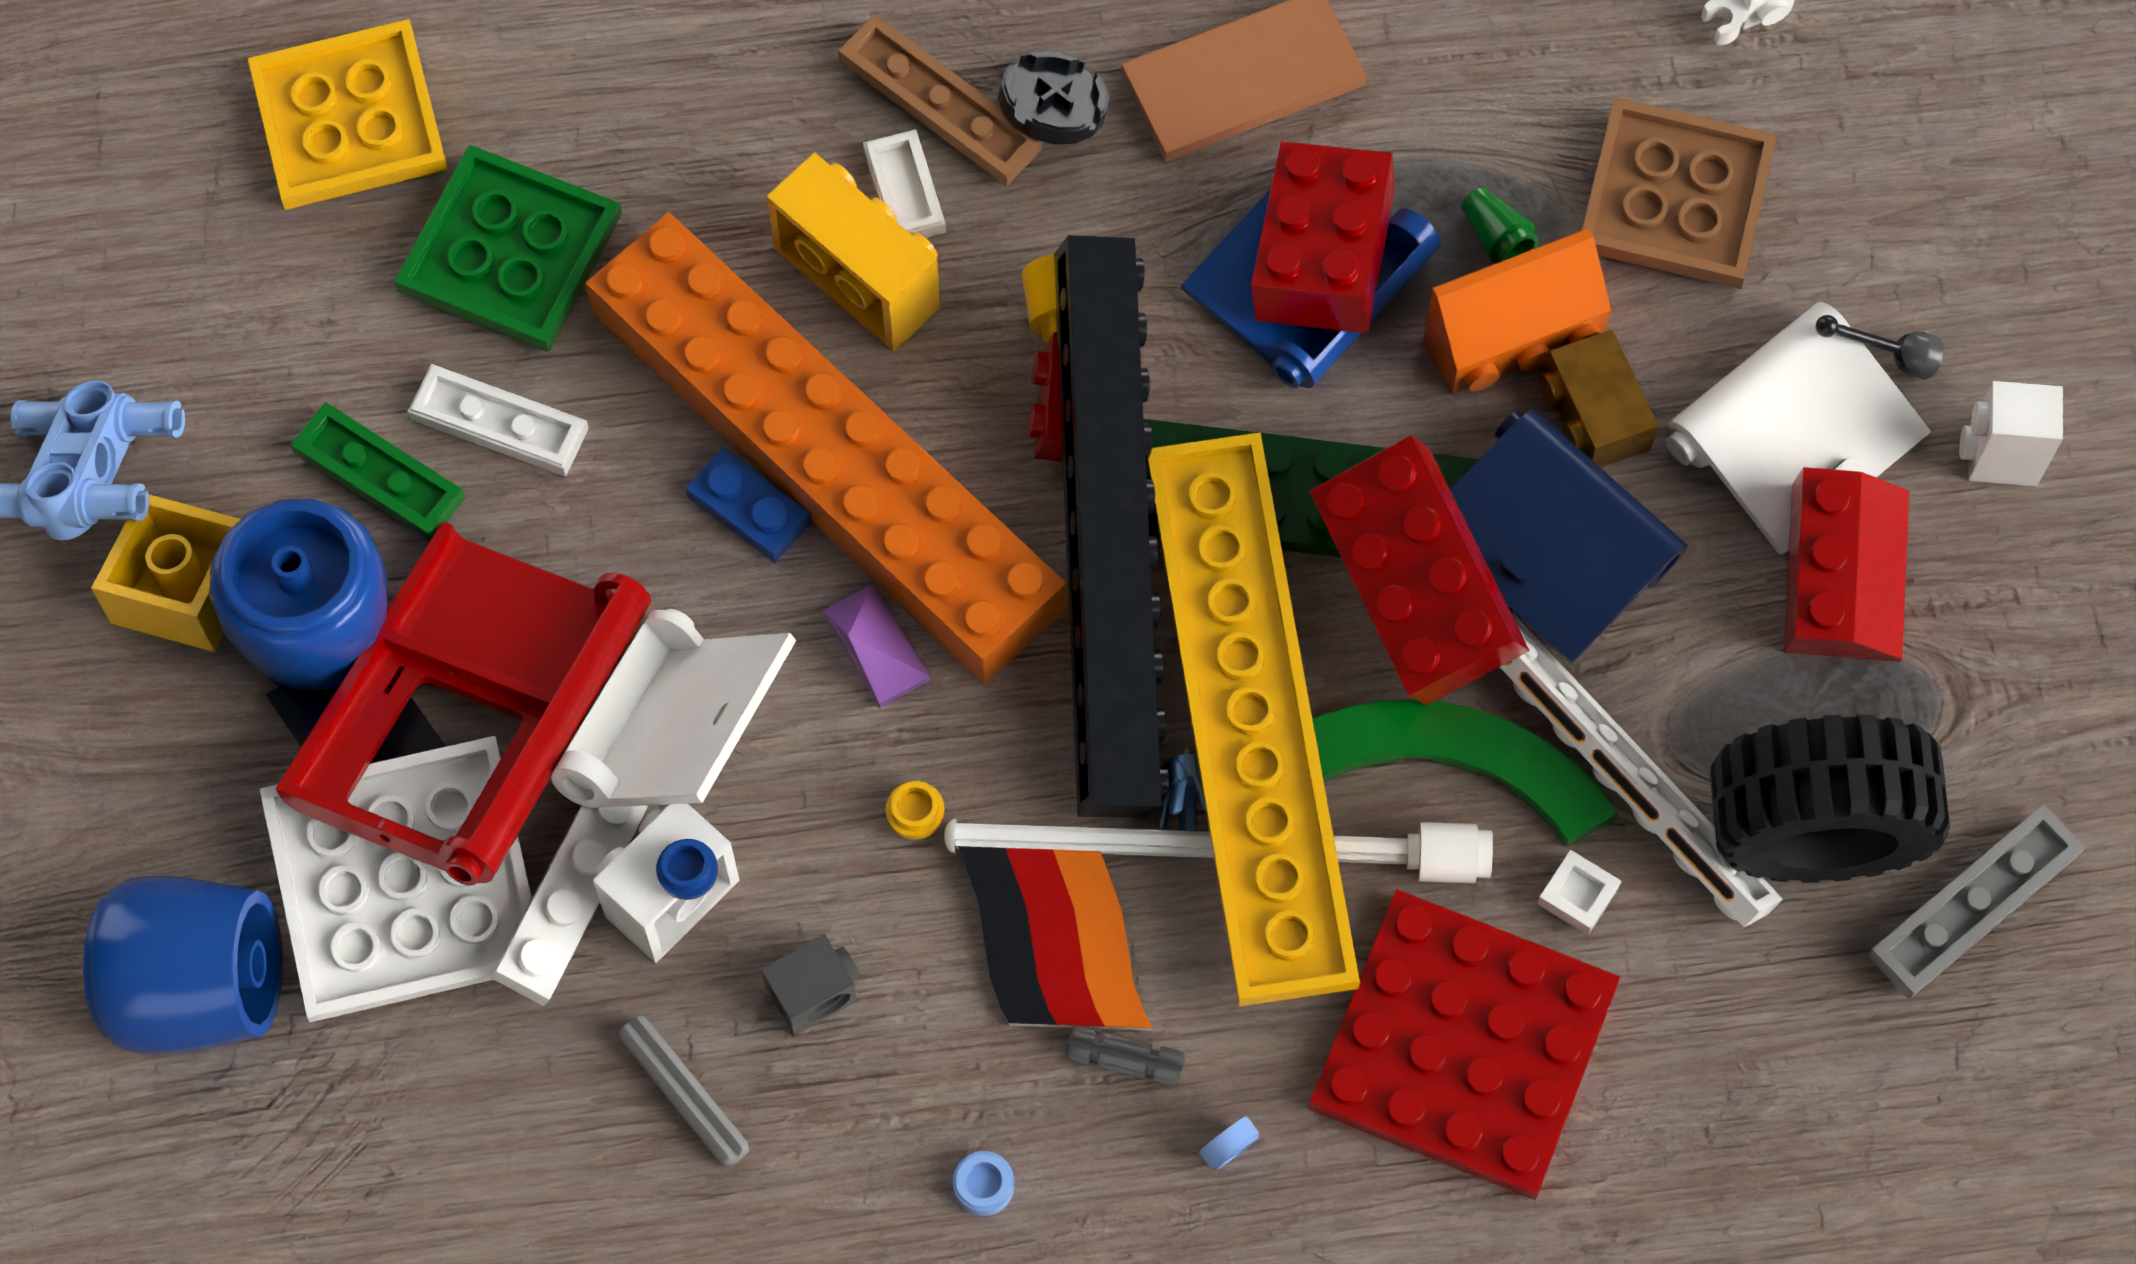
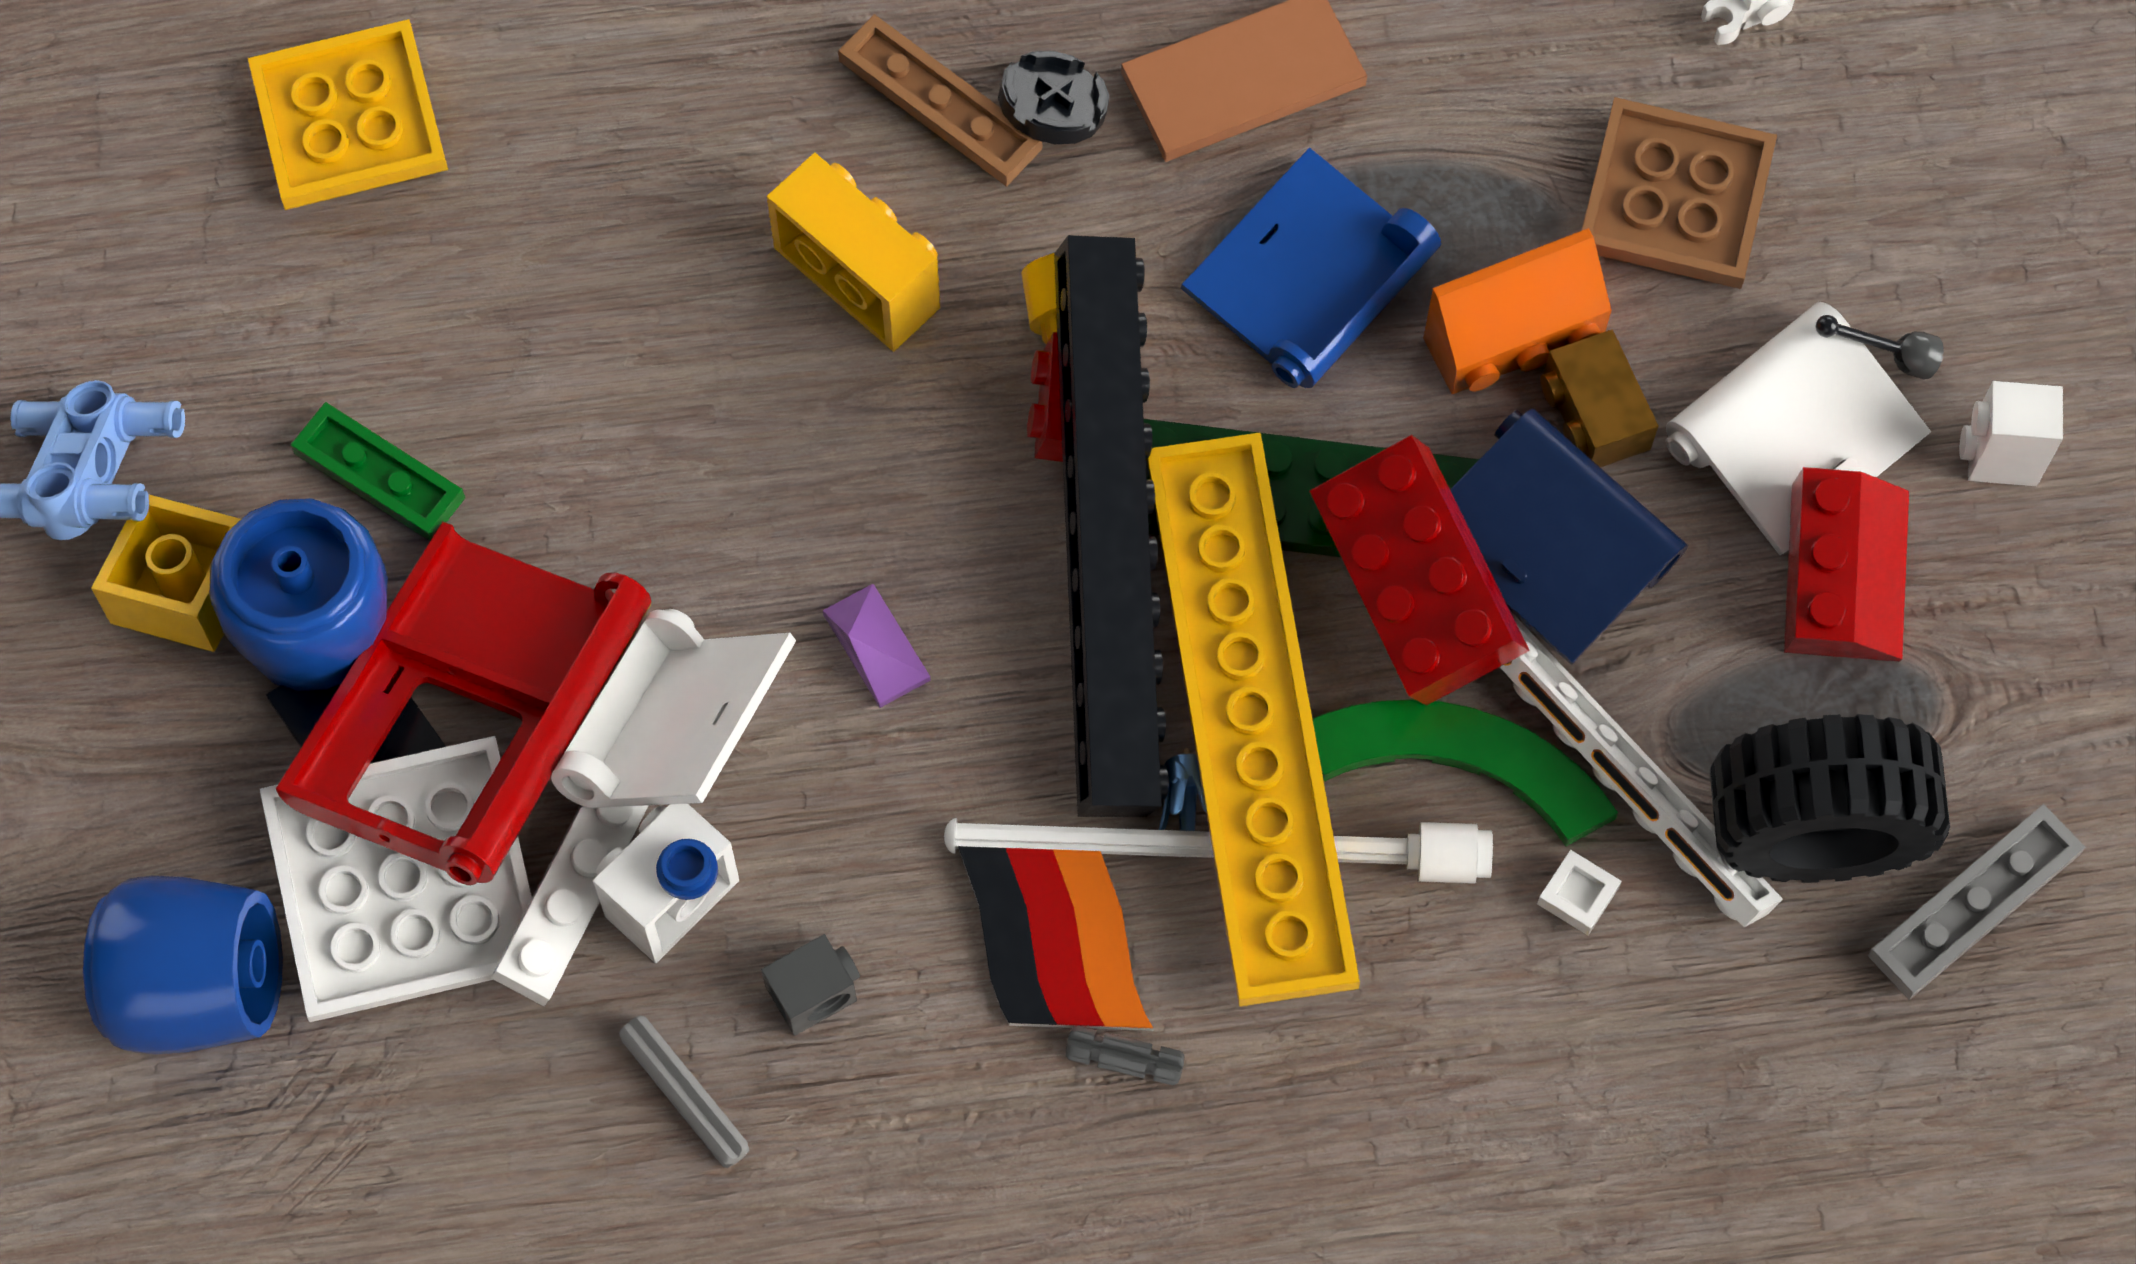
green plate [394,144,622,352] -> none
white tile [407,364,589,477] -> none
orange brick [585,212,1067,685] -> none
blue plate [686,448,812,563] -> none
white tile [863,129,946,238] -> none
yellow plate [885,781,945,840] -> none
light blue tile [953,1151,1014,1216] -> none
light blue tile [1198,1116,1260,1171] -> none
red brick [1251,141,1395,334] -> none
red plate [1308,889,1621,1200] -> none
green cone [1461,187,1539,263] -> none

